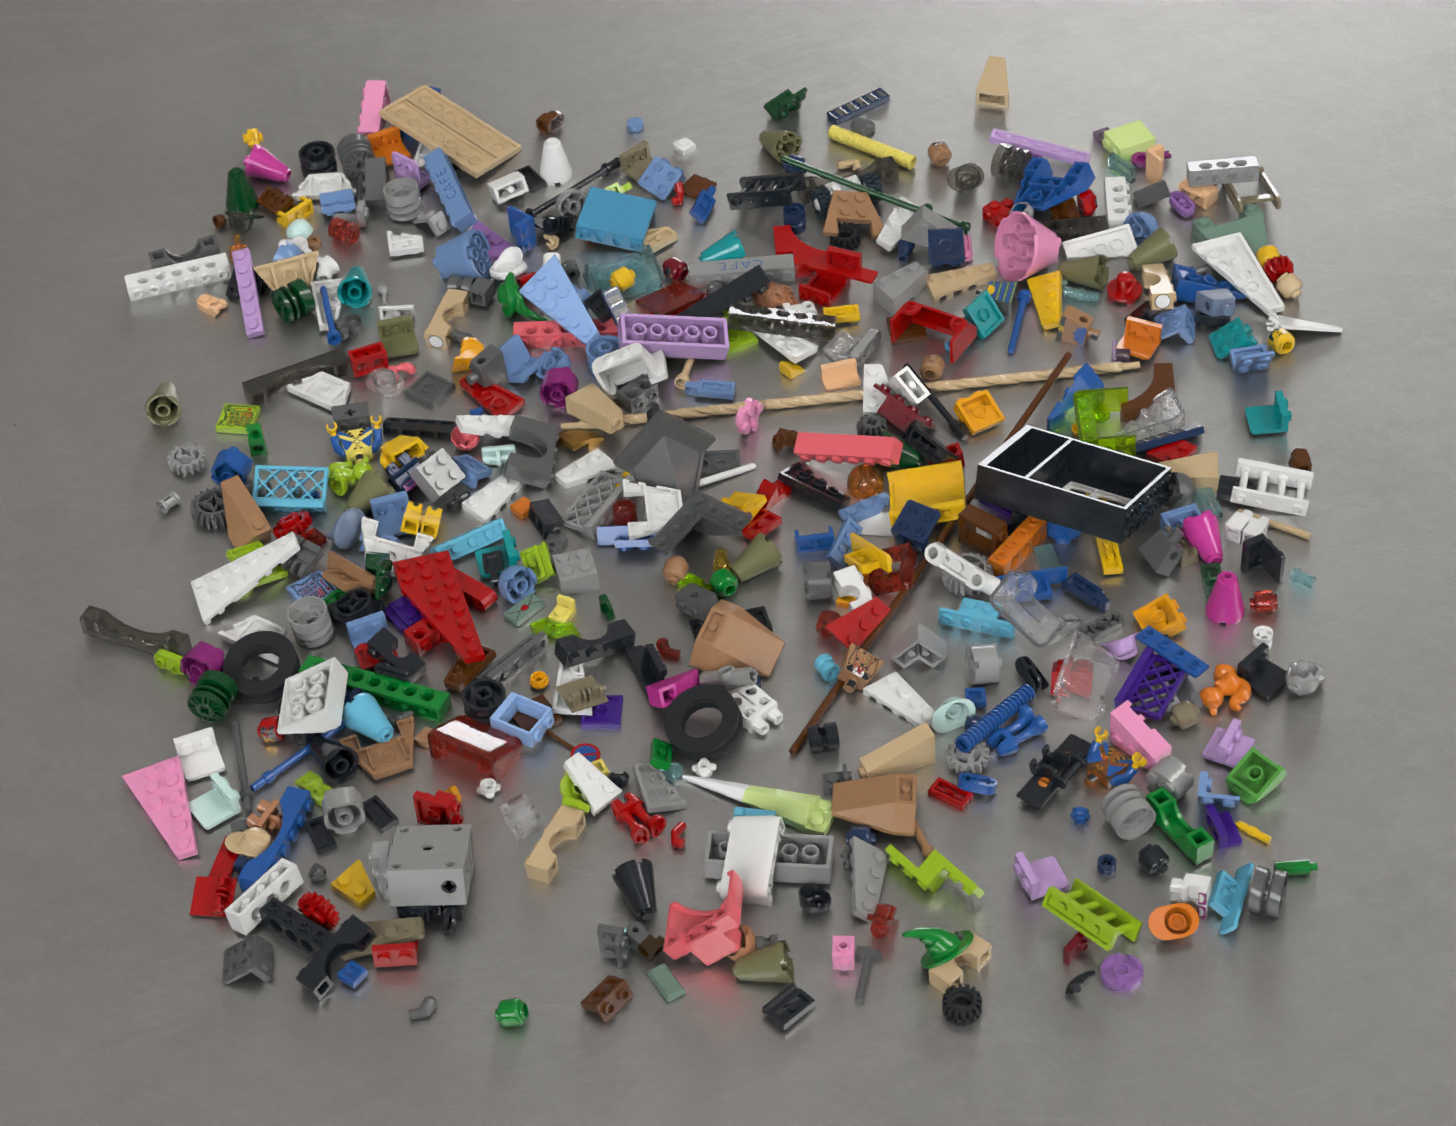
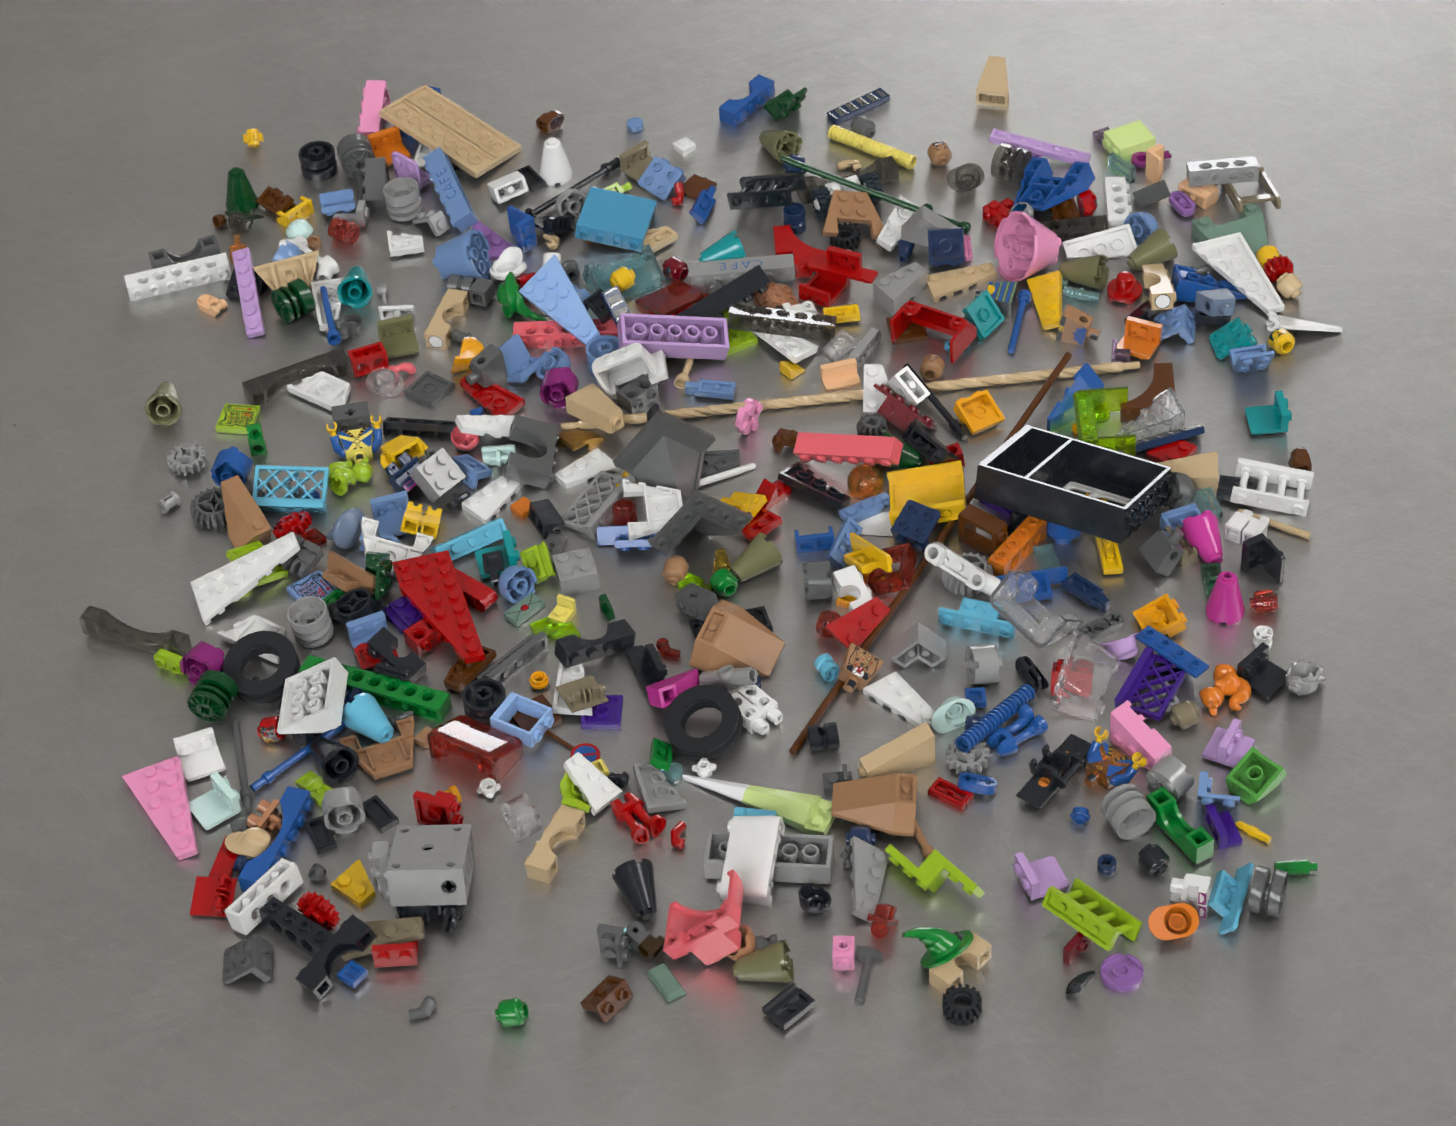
dark pink cone [243,144,292,182] -> none
white wing [292,172,357,201] -> none
olive cone [343,470,395,514] -> none
clear light blue pin [1290,568,1316,589] -> none
none -> blue arch [719,74,775,127]

